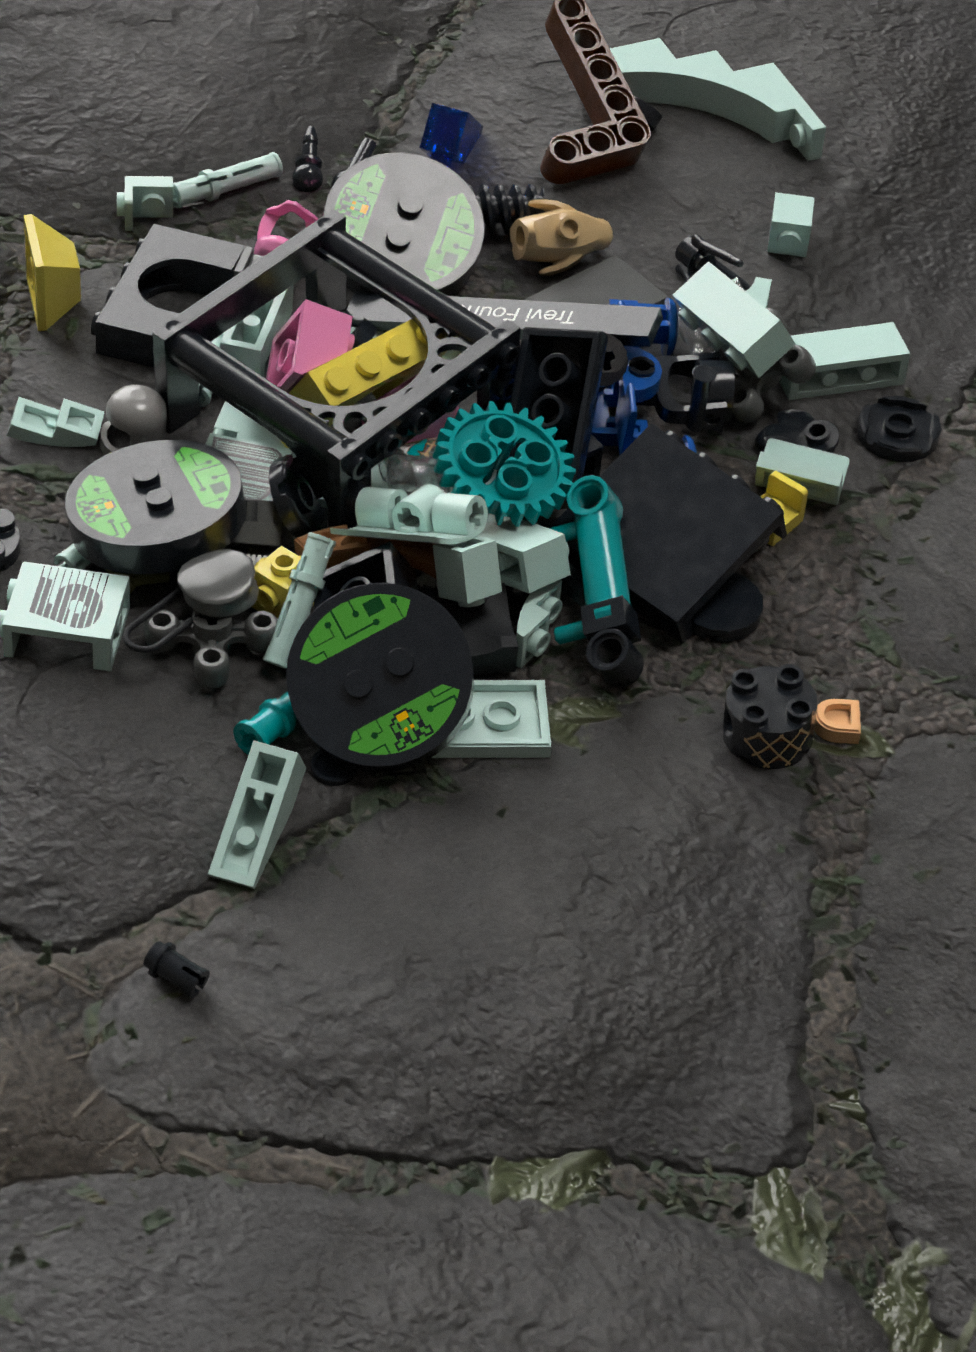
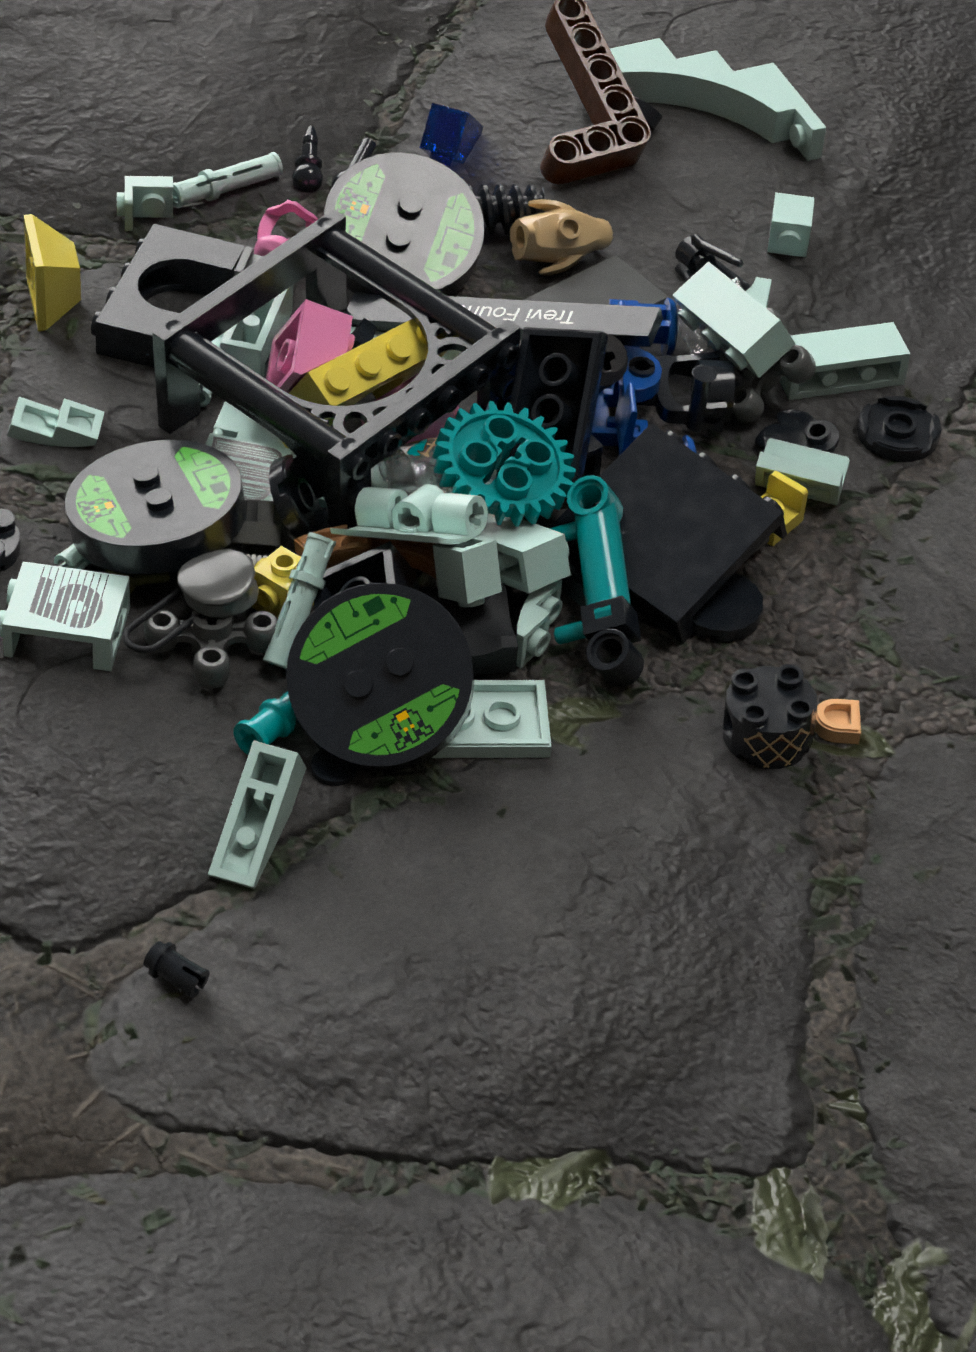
light grey helmet [99,384,167,456] -> none

